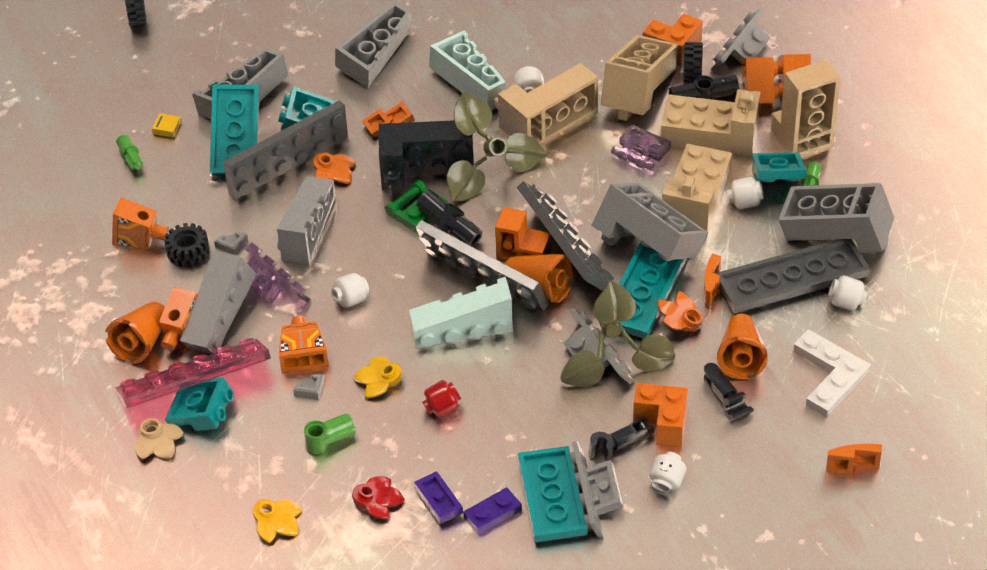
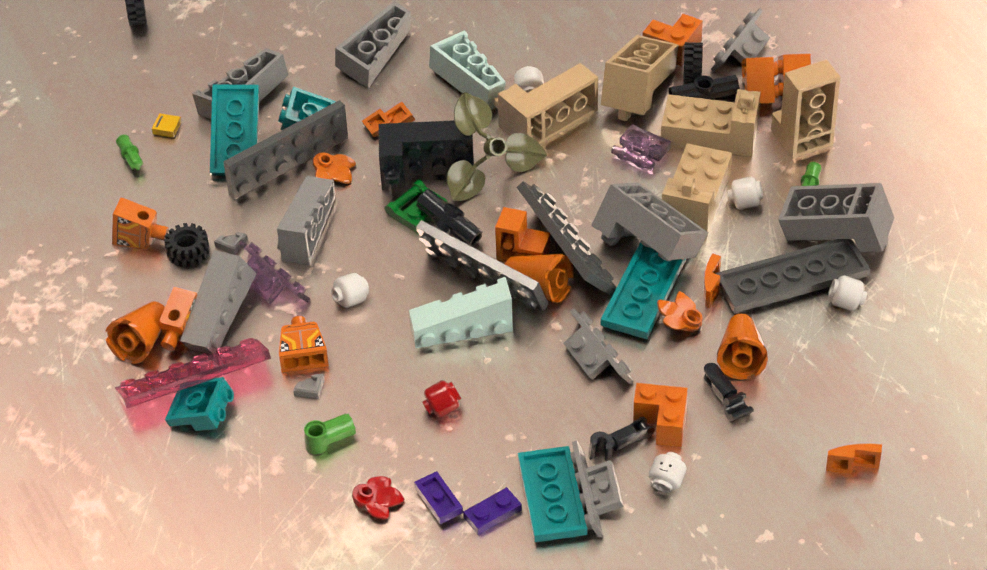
tan plate [134,418,184,459] -> none
yellow plate [252,499,302,543] -> none
yellow plate [354,357,403,398] -> none
olive plant [560,280,676,387] -> none
teal plate [752,152,806,182] -> none
white plate [793,329,871,417] -> none

